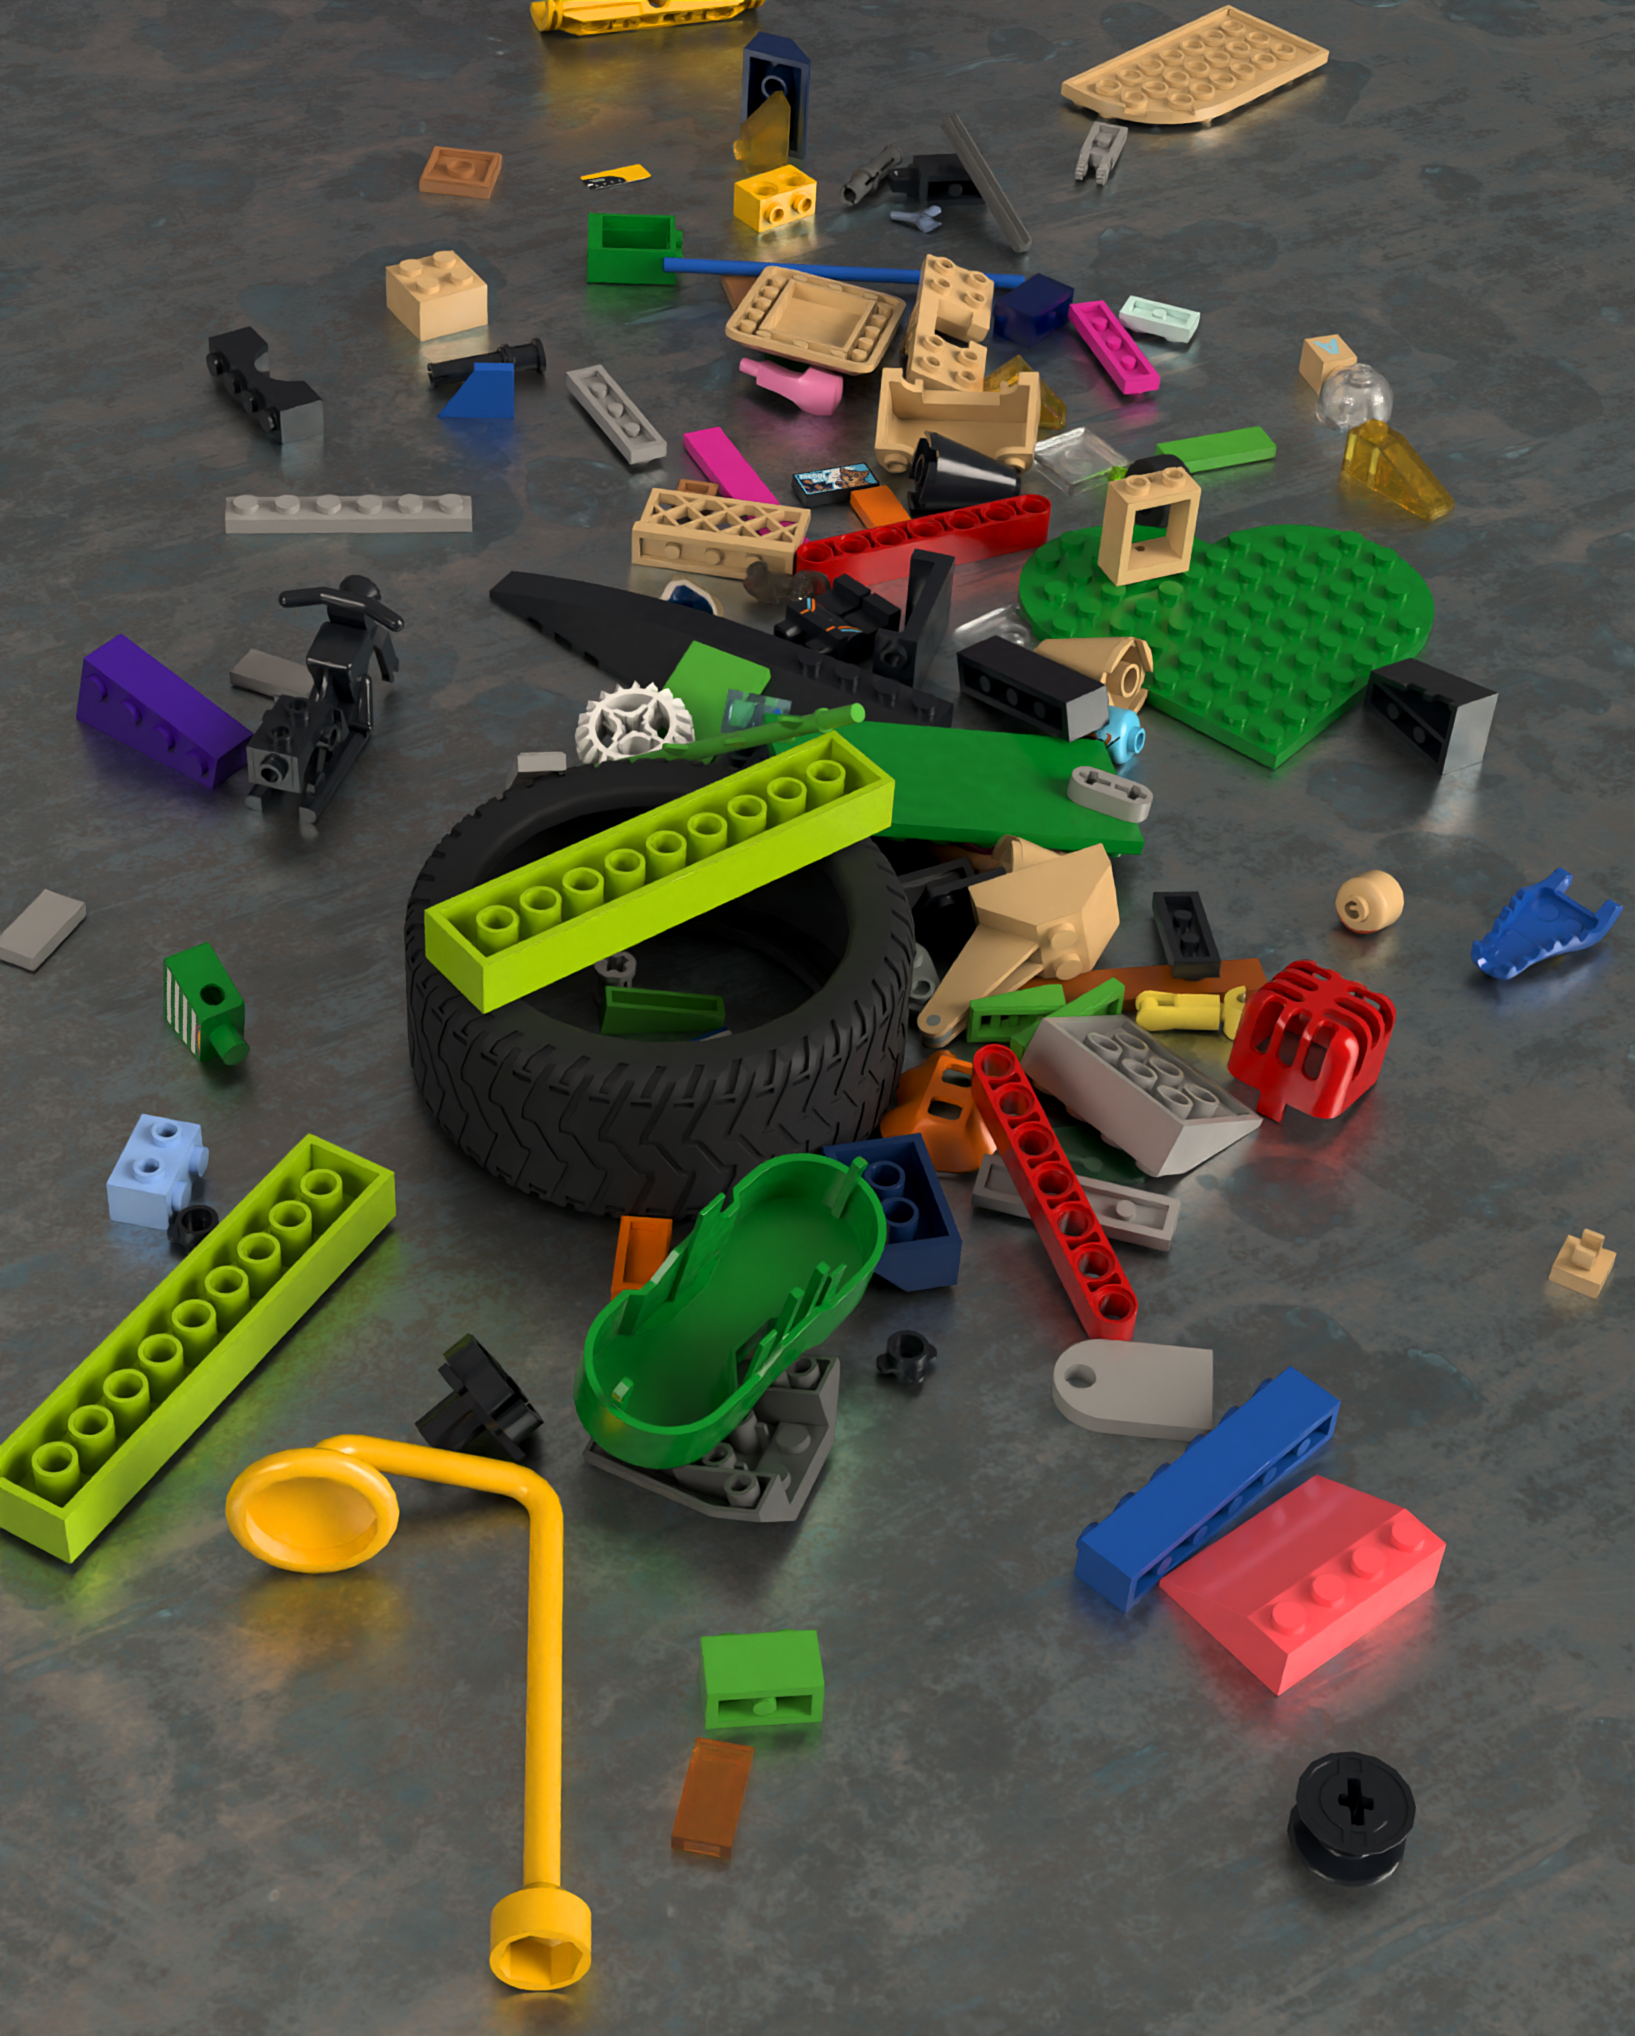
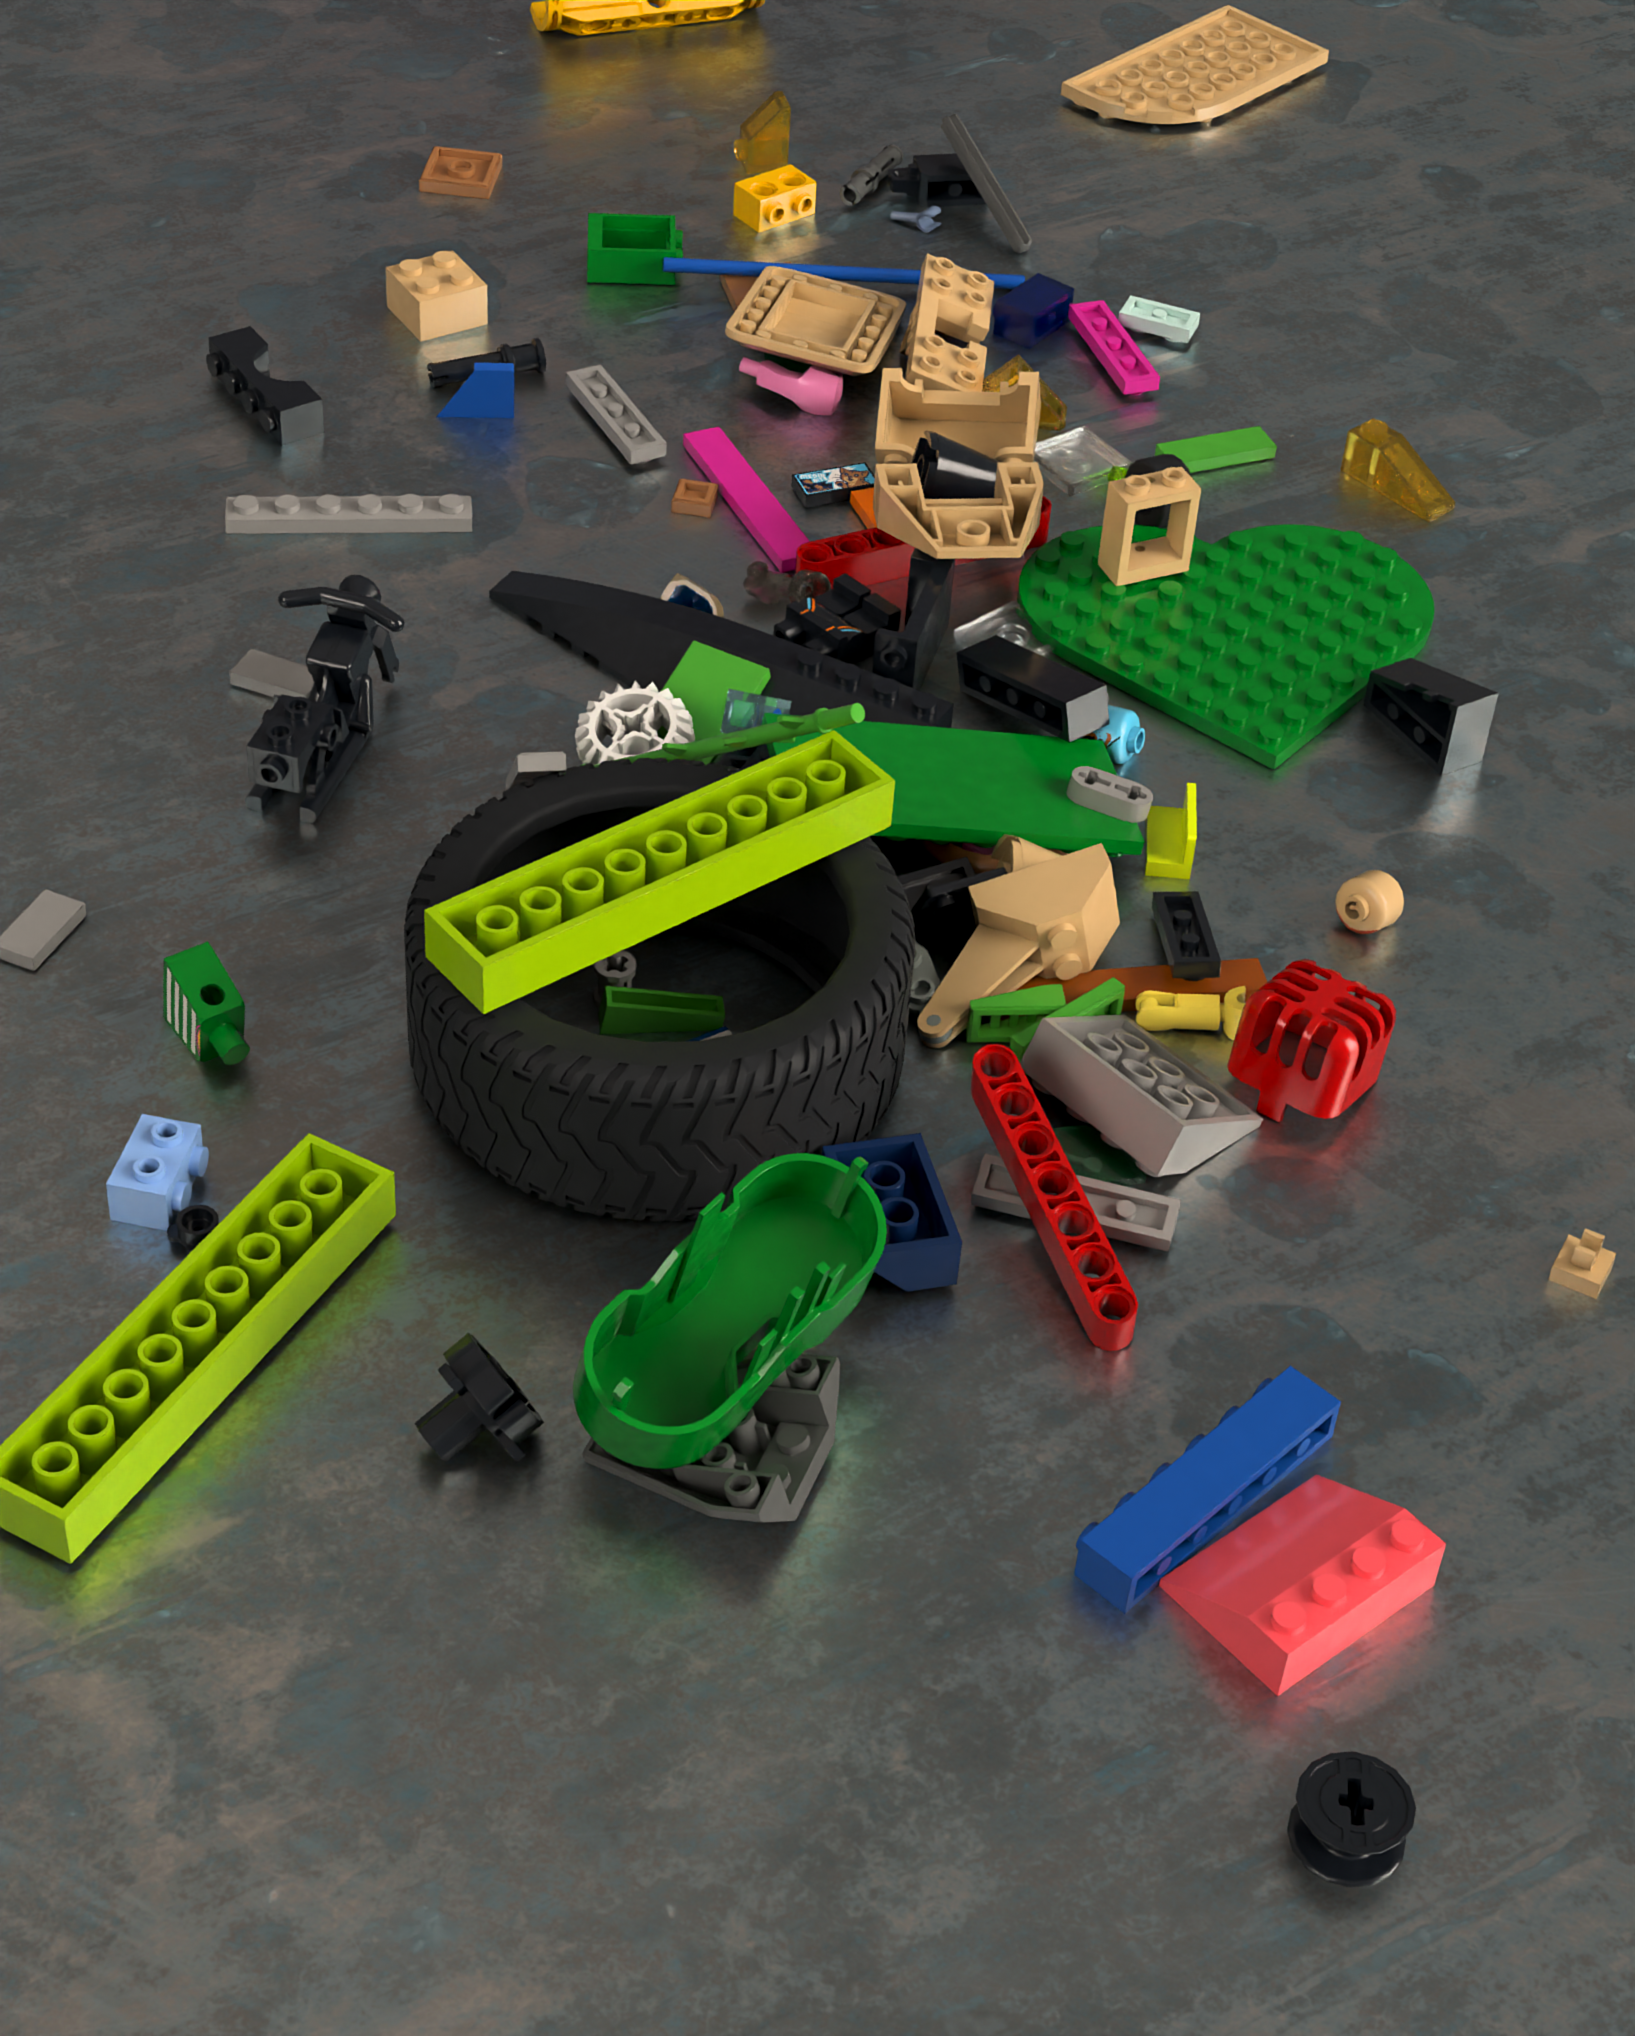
dark purple wedge [76,633,254,789] -> none
yellow piece [225,1434,591,1991] -> none
yellow sticker [580,164,651,190] -> none
orange tile [611,1215,672,1301] -> none
tan fence [632,488,811,586] -> none
clear orange tile [671,1737,755,1859] -> none
bright green brick [699,1629,825,1730] -> none
dark blue slope [739,31,811,159] -> none
black plate [876,1330,937,1384] -> none
orange piece [879,1050,997,1174] -> none
tan cone [1033,637,1153,714] -> none
light grey tile [1051,1339,1213,1442] -> none
light grey hinge [1075,121,1128,185] -> none
tan brick [1299,334,1357,395] -> none
clear cylinder [1316,363,1394,436] -> none
blue animal [1470,867,1624,980] -> none
none -> tan wedge [873,462,1044,559]
none -> neon yellow panel [1145,782,1197,879]

